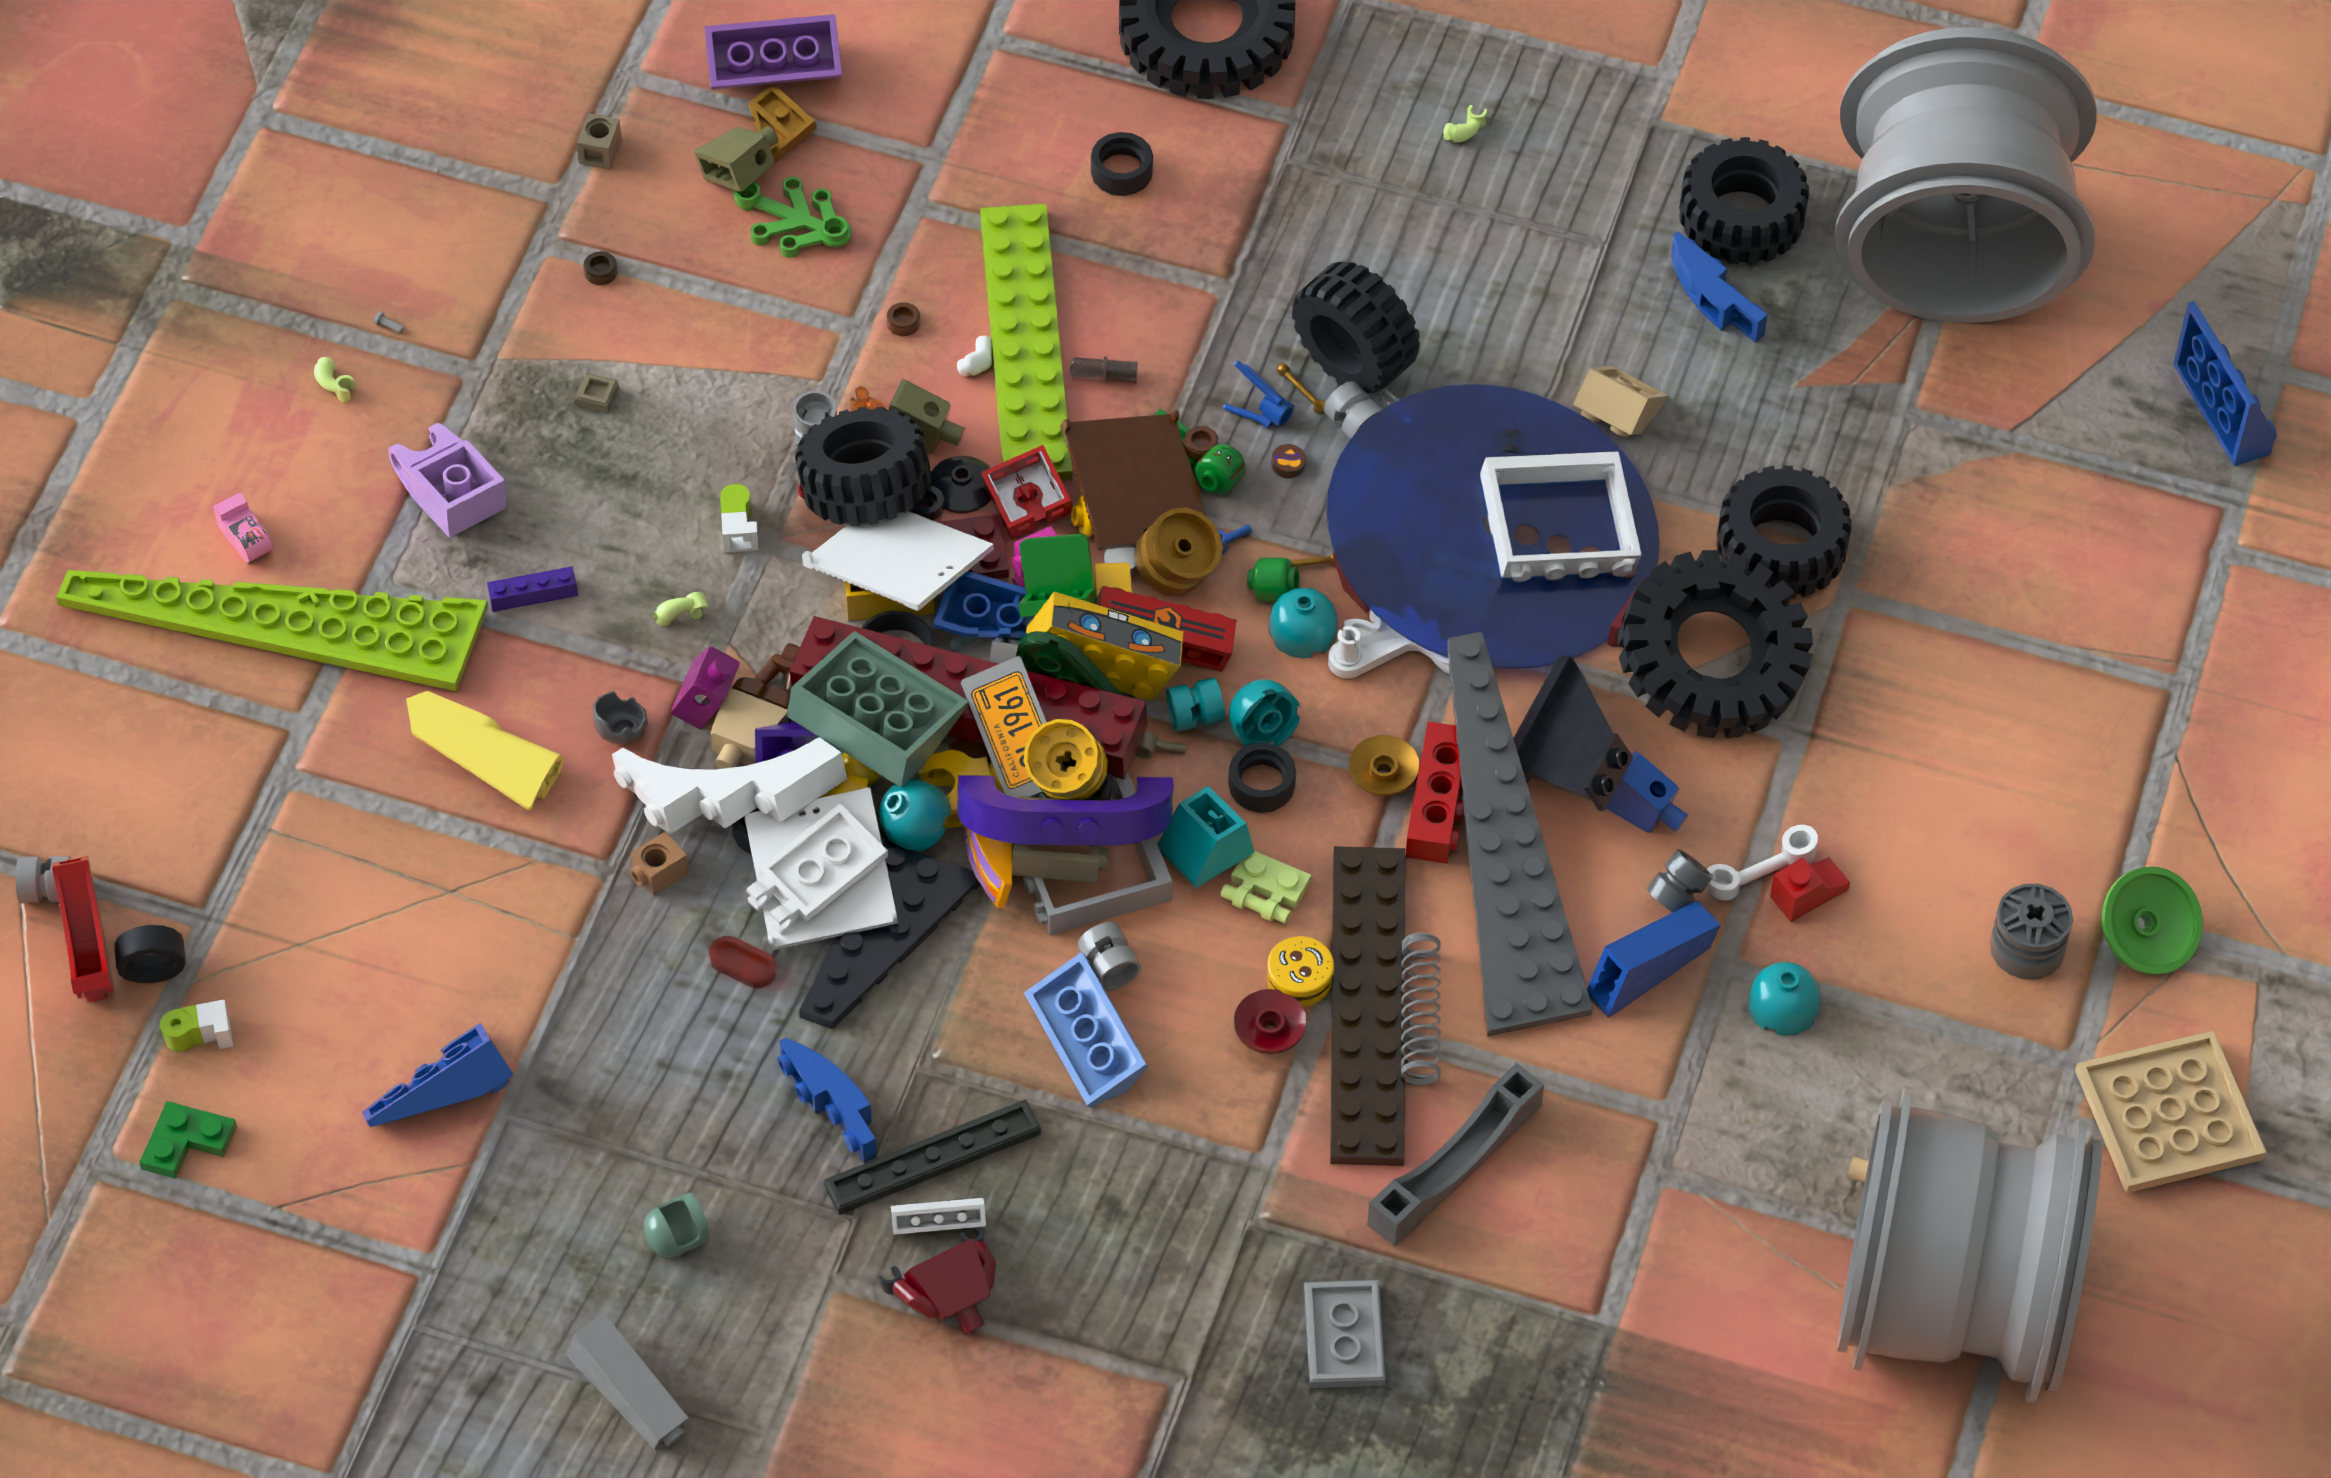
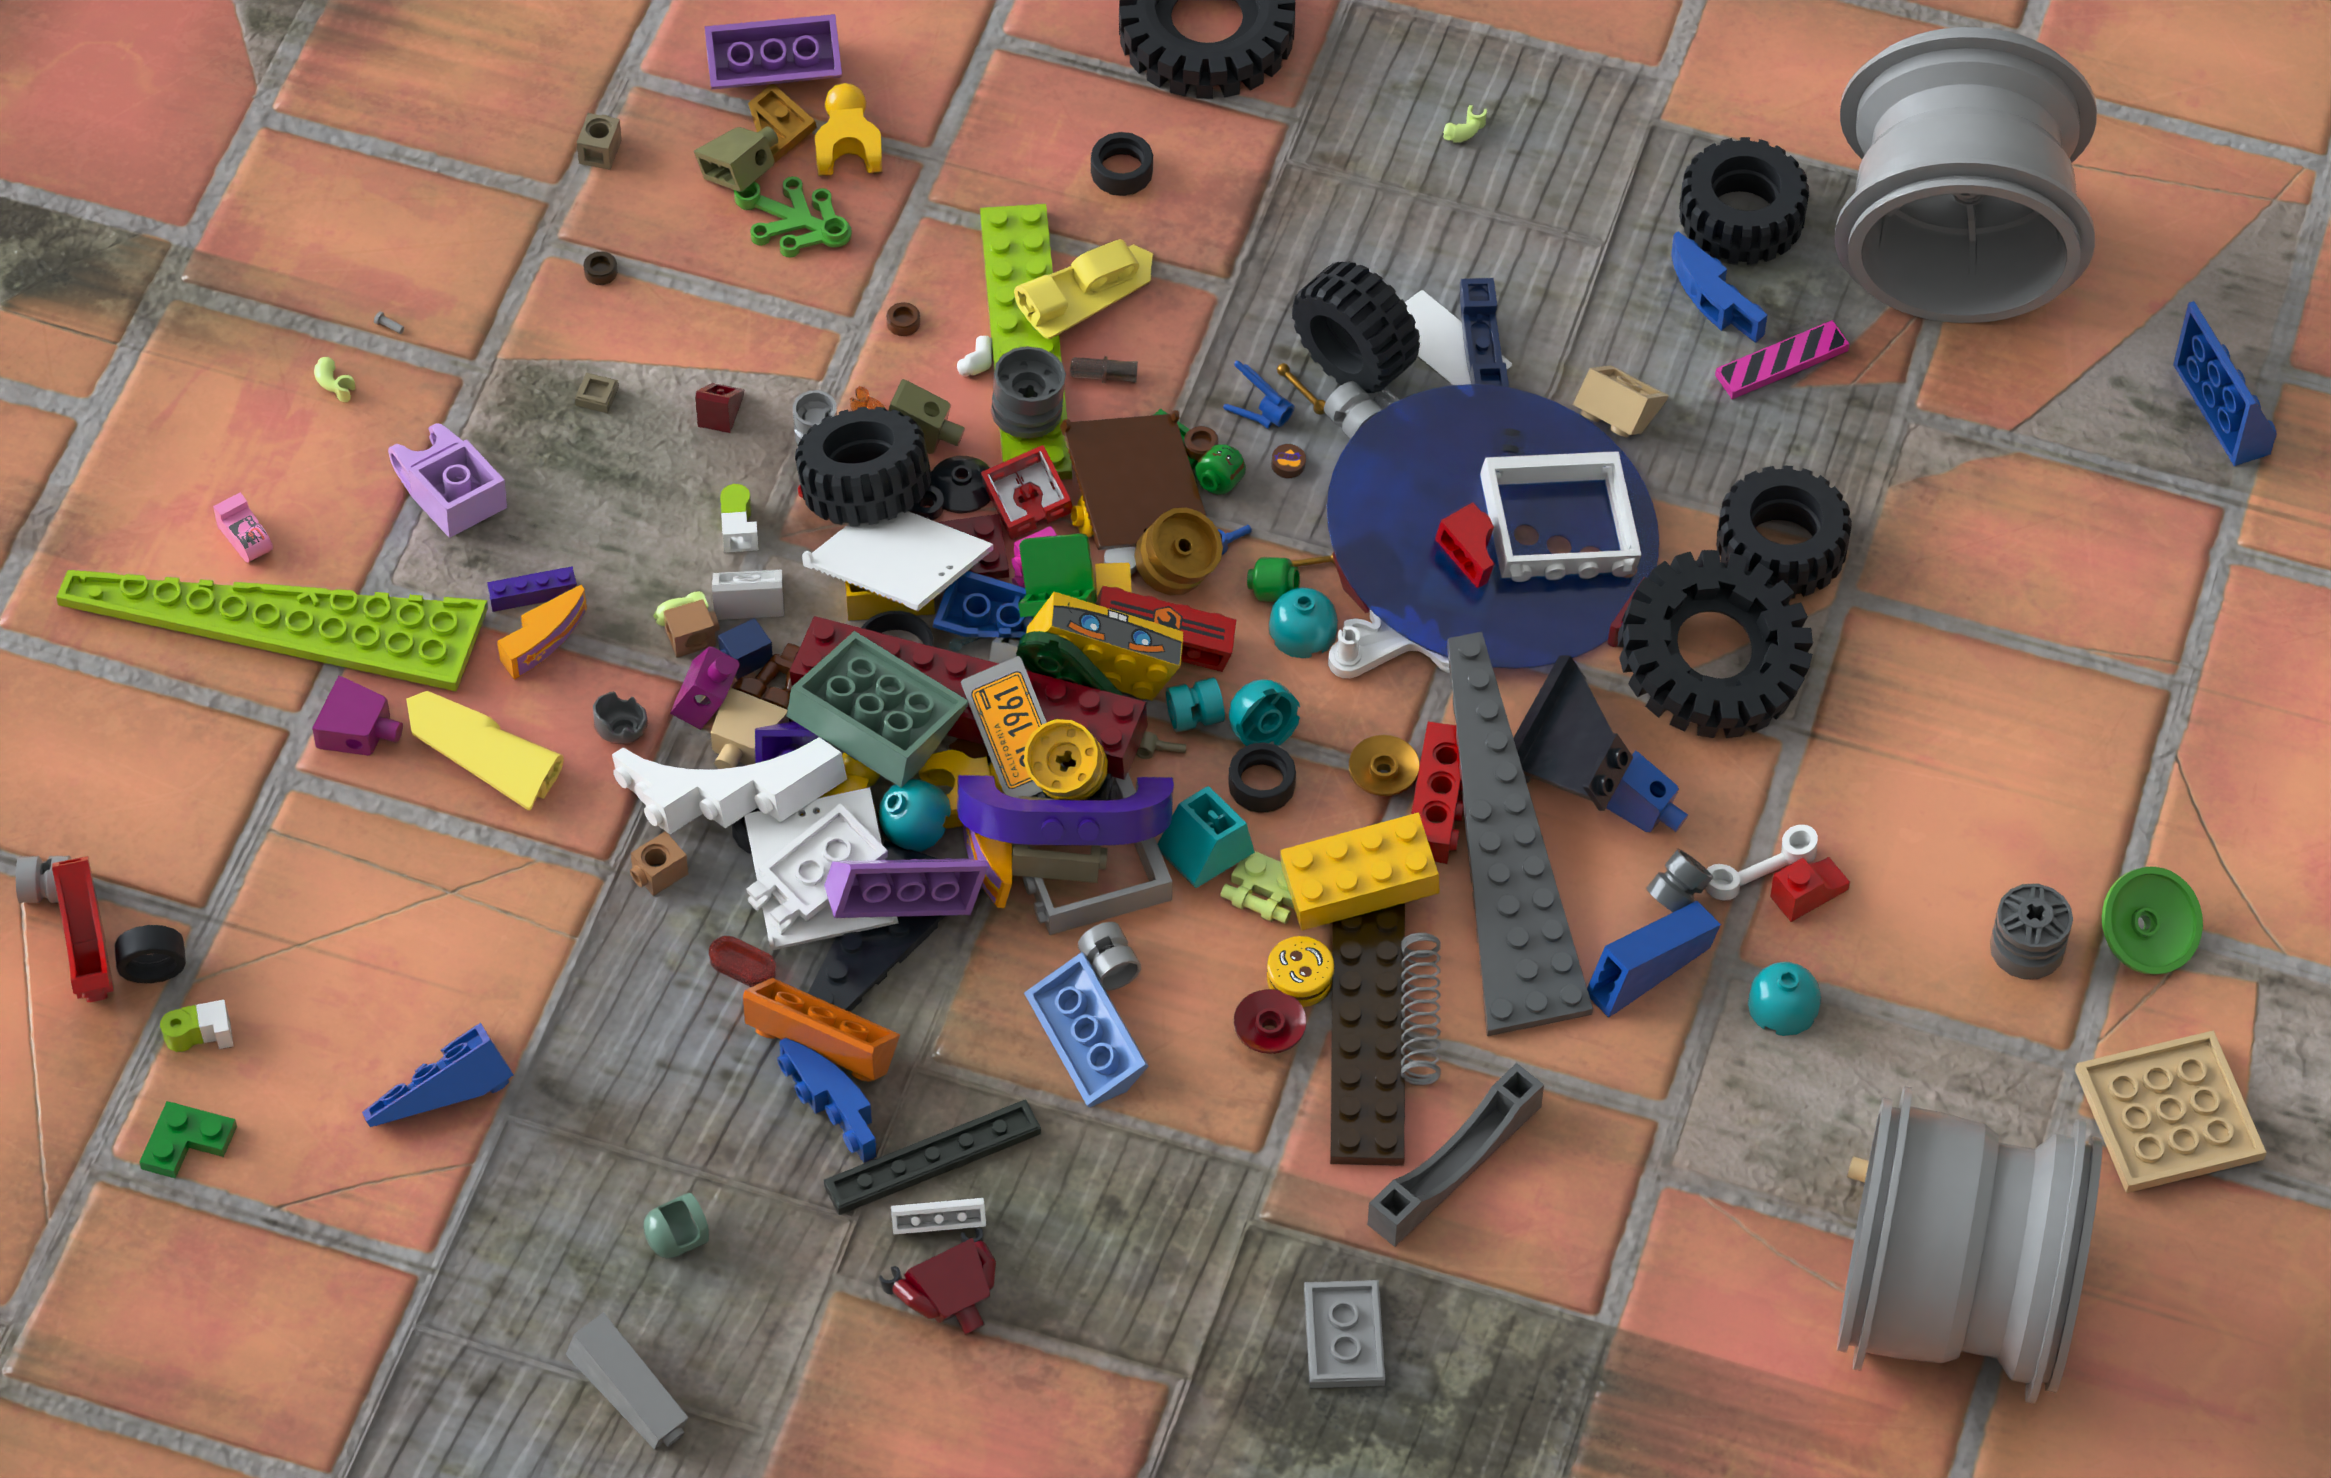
none -> magenta torso [312,676,403,756]
none -> light orange slope [497,585,587,680]
none -> medium nougat brick [663,599,720,658]
none -> dark red slope [695,383,745,433]
none -> white slope [712,570,784,620]
none -> dark blue brick [718,618,773,679]
none -> orange slope [743,978,901,1082]
none -> yellow piece [815,83,882,176]
none -> medium lavender slope [824,858,988,918]
none -> dark grey wheel [991,346,1066,439]
none -> light yellow panel [1014,239,1153,339]
none -> yellow brick [1280,812,1440,931]
none -> white sticker [1405,290,1512,398]
none -> red arch [1435,502,1494,589]
none -> dark blue slope [1460,278,1510,396]
none -> dark pink tile [1715,320,1850,399]

